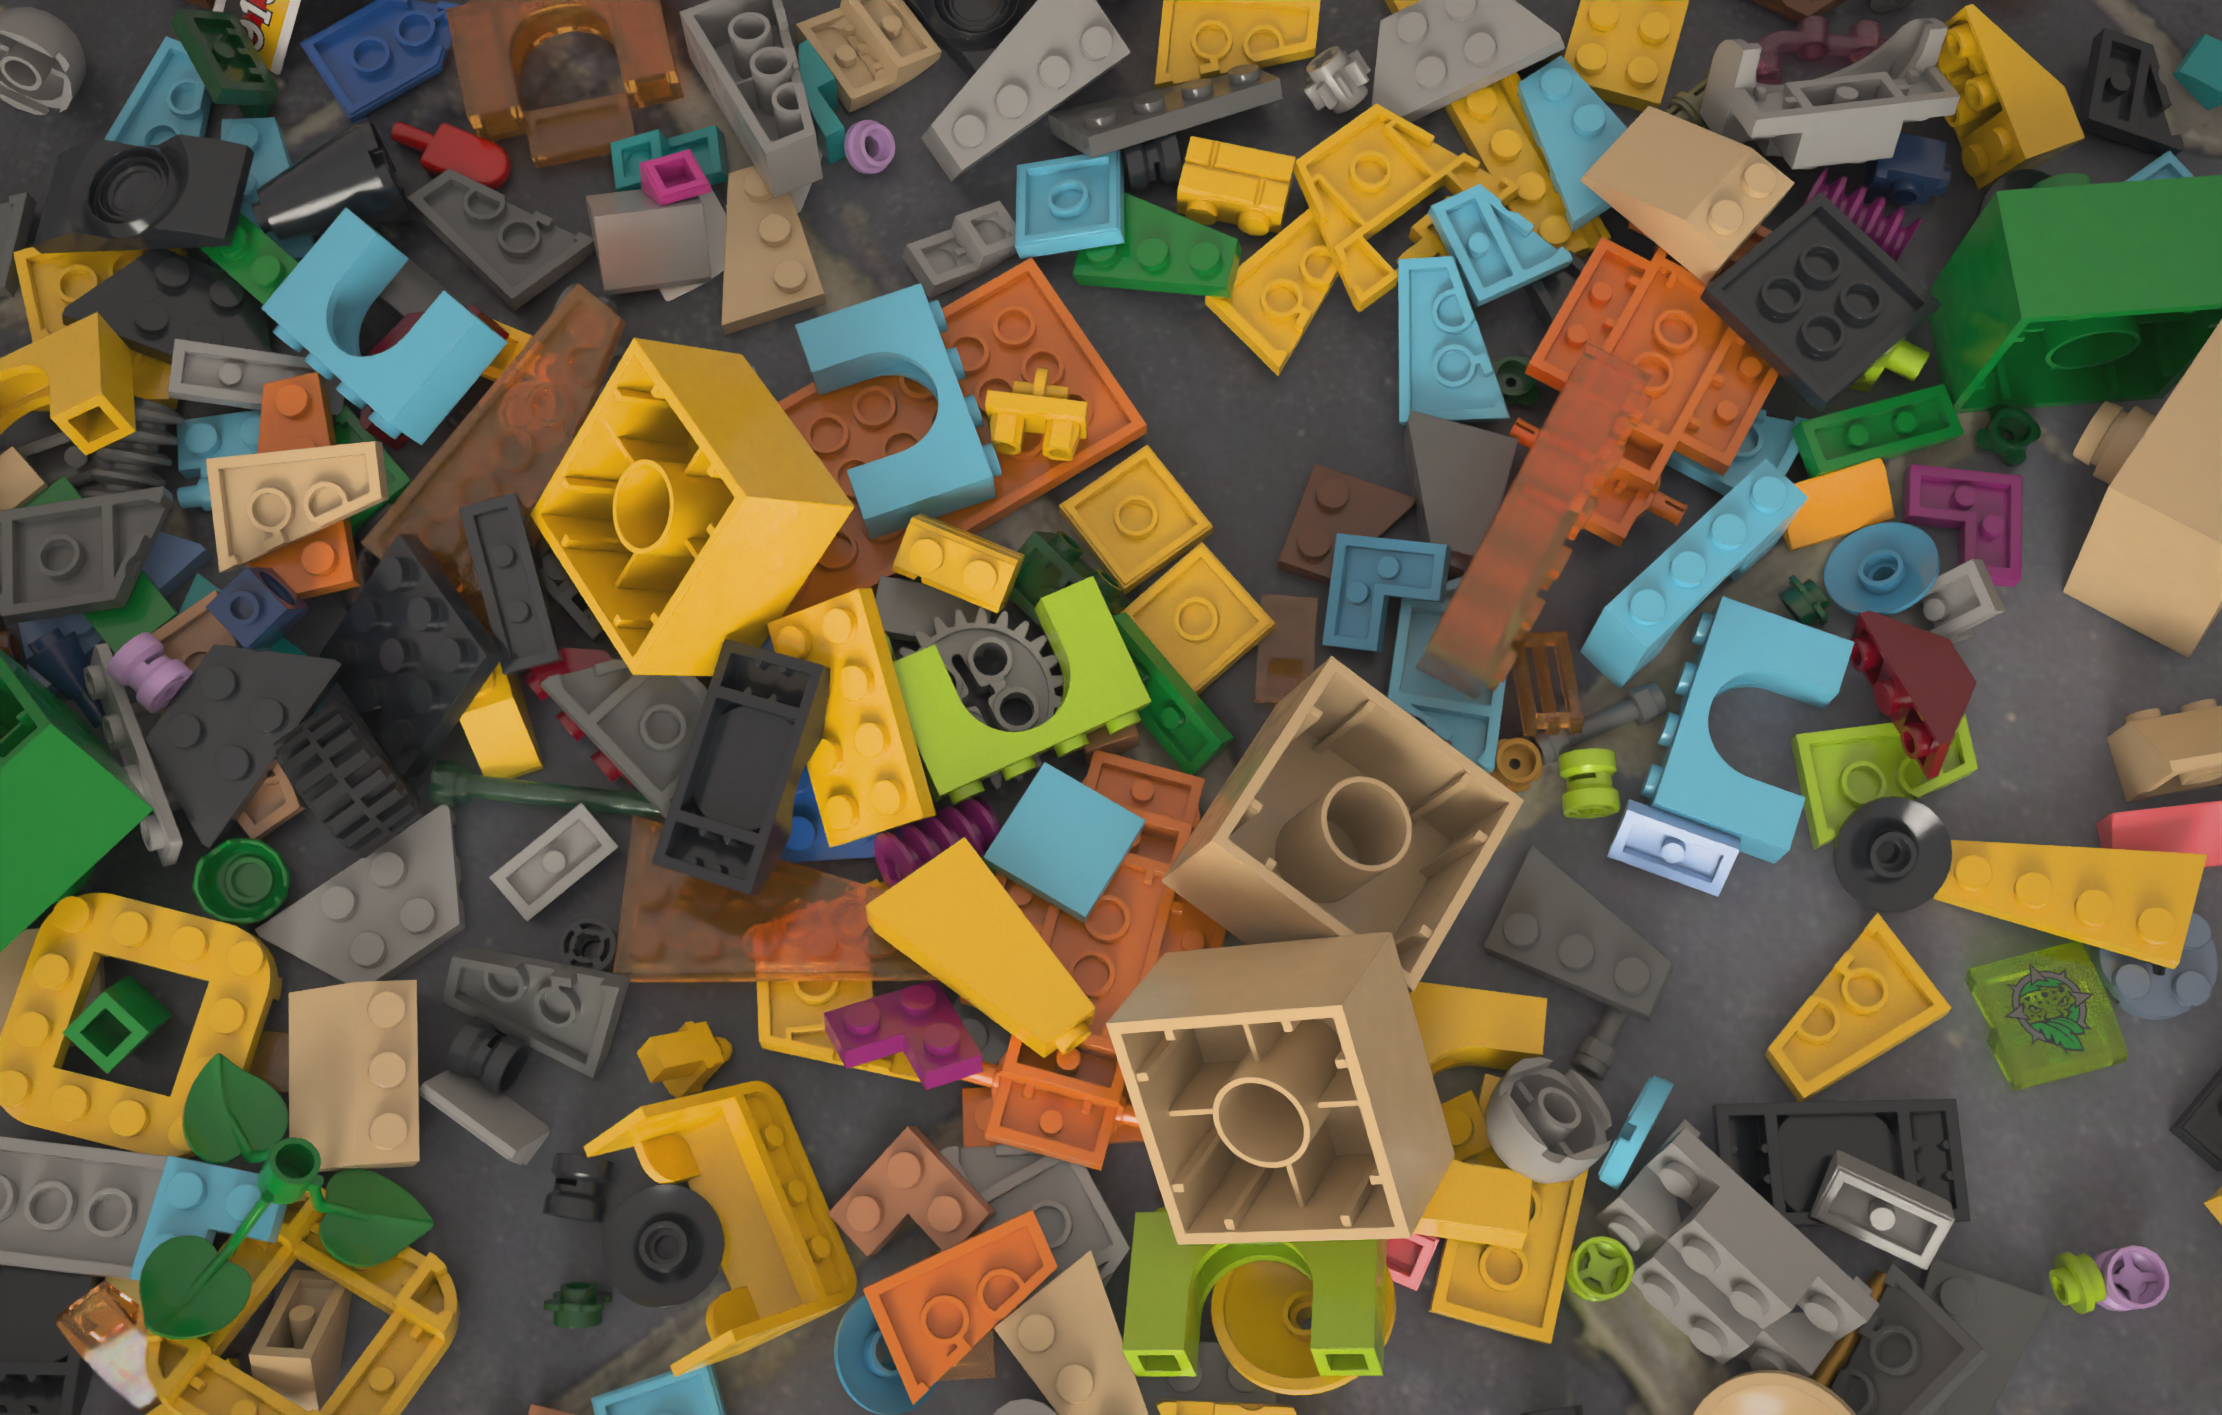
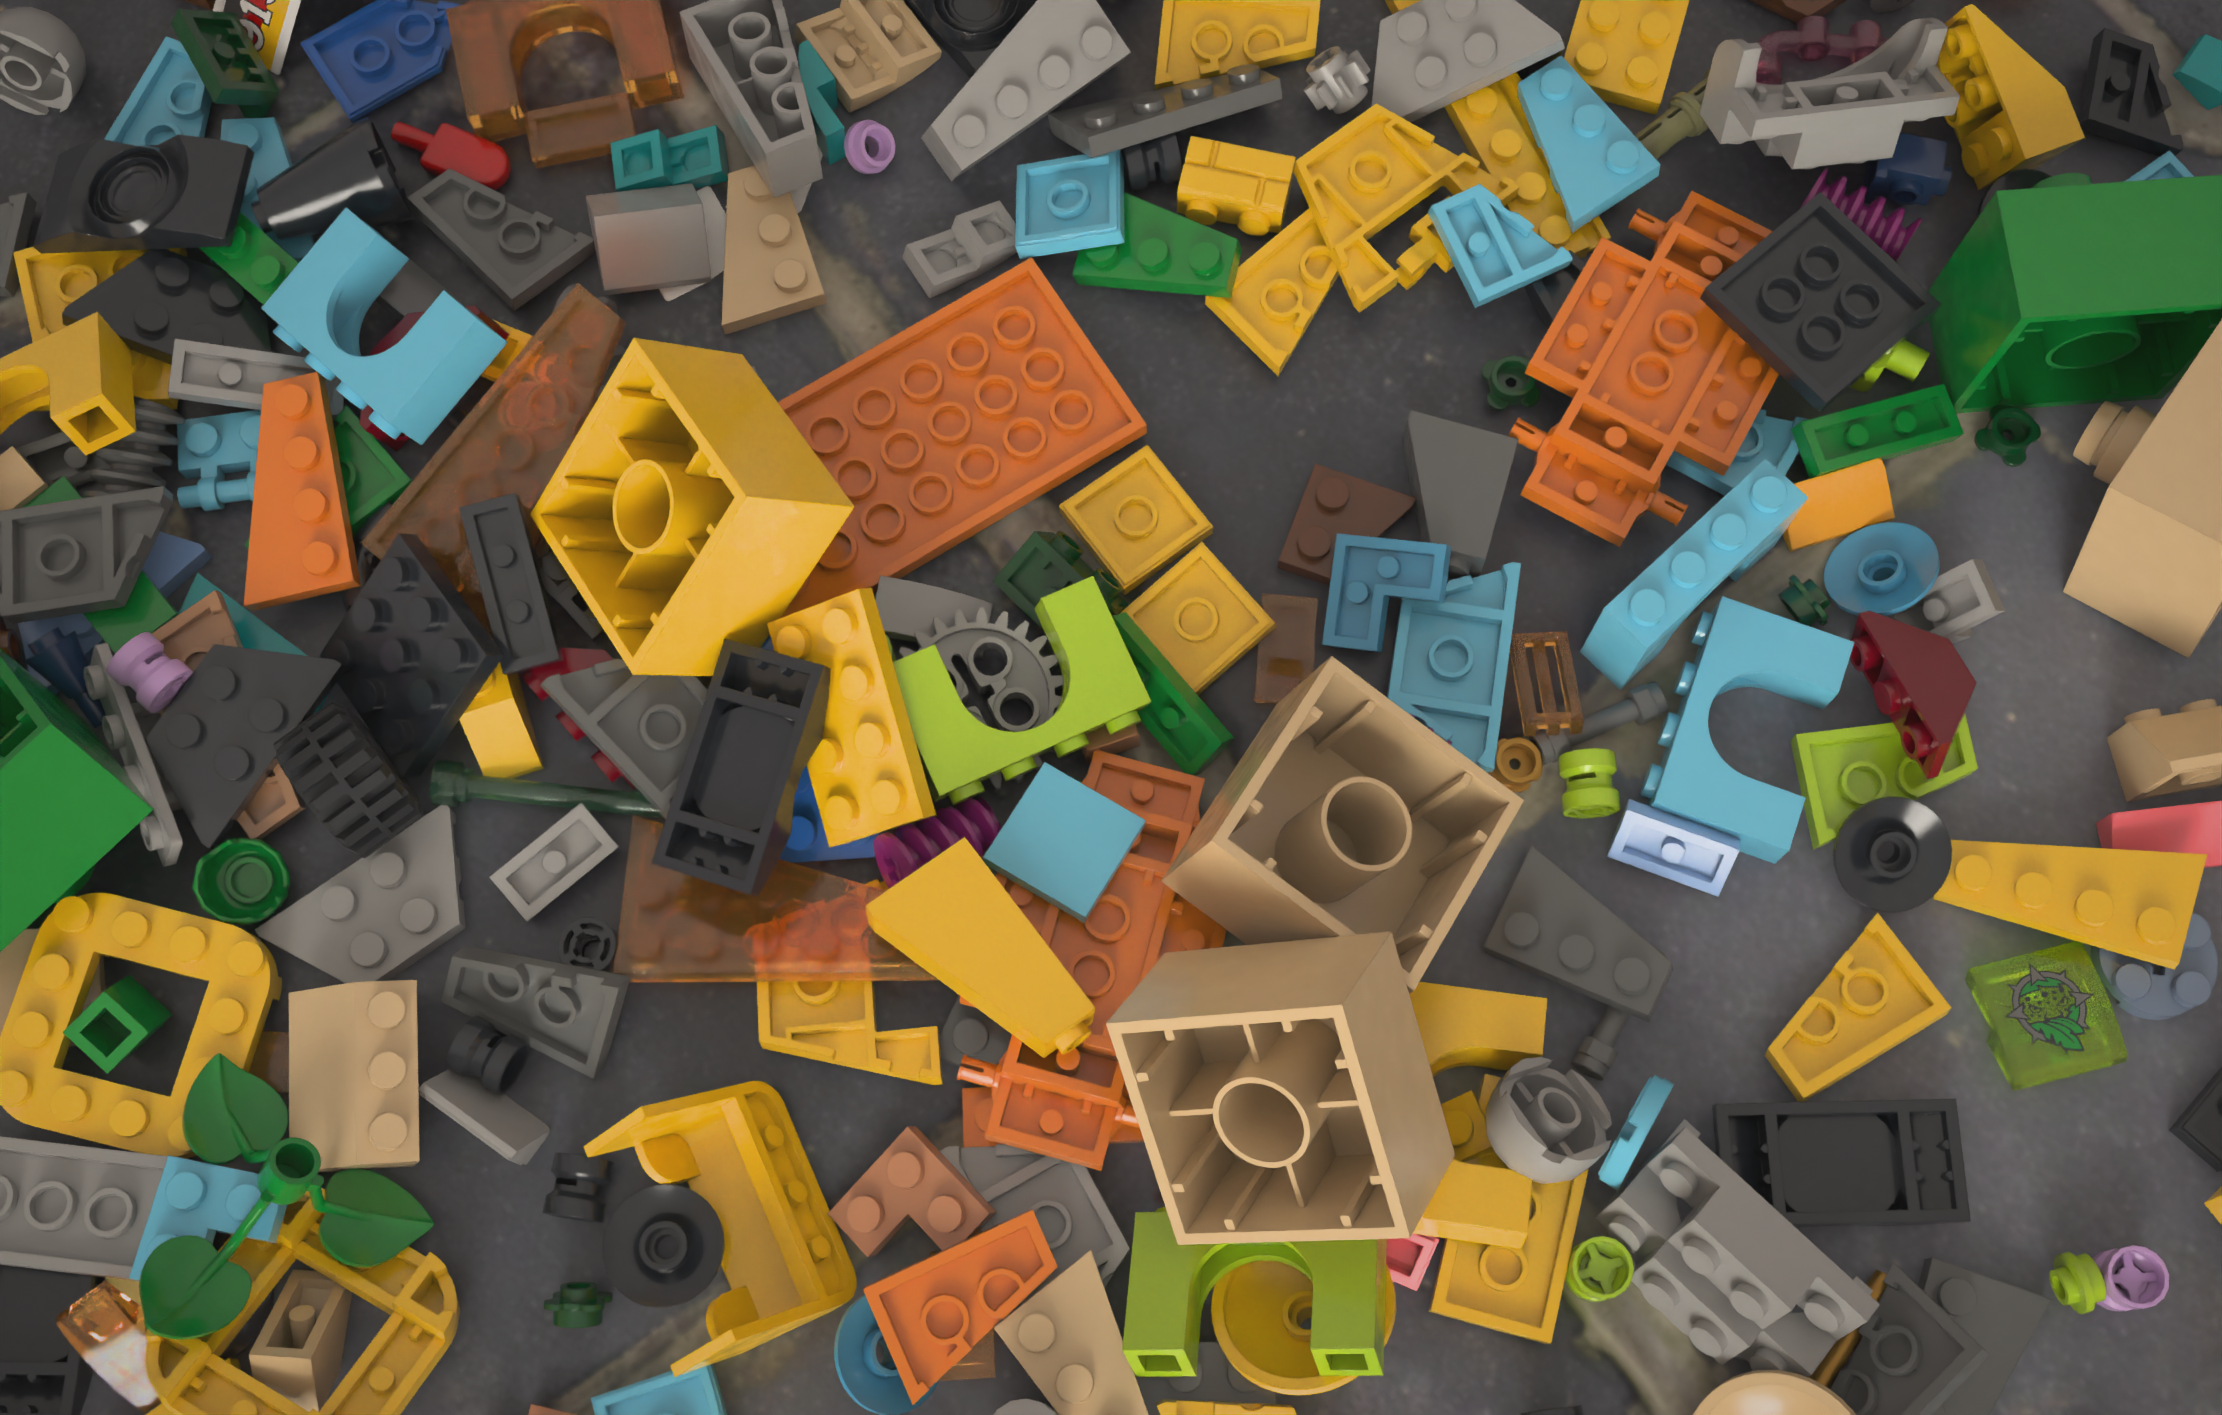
tan wing [206,441,389,572] -> none
dark blue brick [206,567,311,649] -> none
yellow piece [636,1021,733,1098] -> none
dark pink slope [640,149,711,206] -> none
medium azure arch [795,283,1002,540] -> none
magenta plate [824,979,982,1090] -> none
yellow brick [892,513,1025,613] -> none
yellow hips [985,367,1089,462] -> none
medium azure wing [1398,256,1512,426] -> none
clear orange brick [1415,343,1652,699] -> none
tan slope [1580,105,1794,285] -> none
light grey slope [1811,1150,1955,1270] -> none
magenta plate [1903,464,2023,587] -> none

